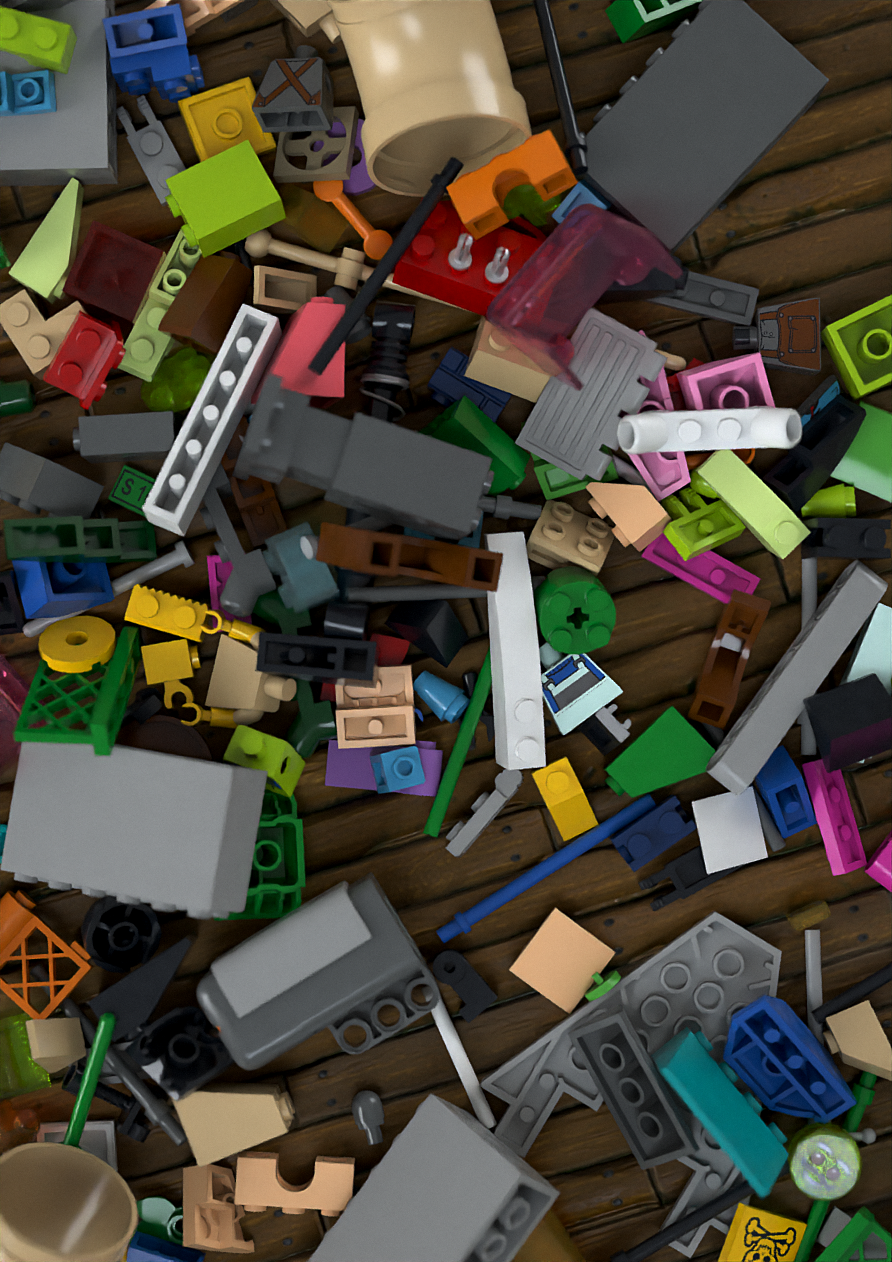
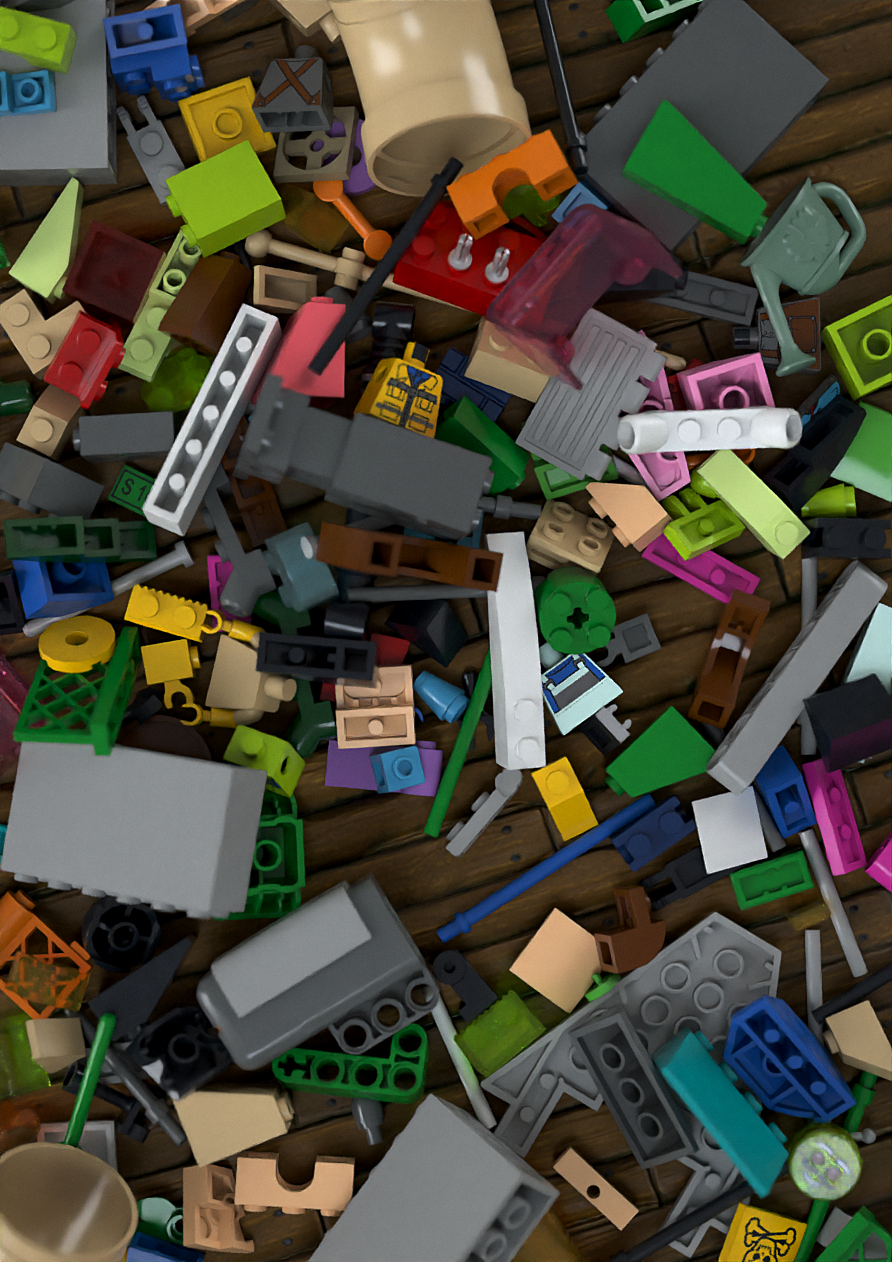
none -> clear yellow slope [5,951,91,1012]
none -> tan slope [17,384,84,461]
none -> green beam [272,1023,430,1104]
none -> yellow torso [353,342,443,438]
none -> clear neon green brick [454,990,546,1078]
none -> light nougat piece [552,1146,639,1230]
none -> reddish brown brick [594,884,666,974]
none -> dark grey plate [596,613,661,667]
none -> green slope [622,99,768,245]
none -> green plate [728,850,814,910]
none -> sand green piece [739,176,866,377]
none -> light grey bar [798,828,868,977]

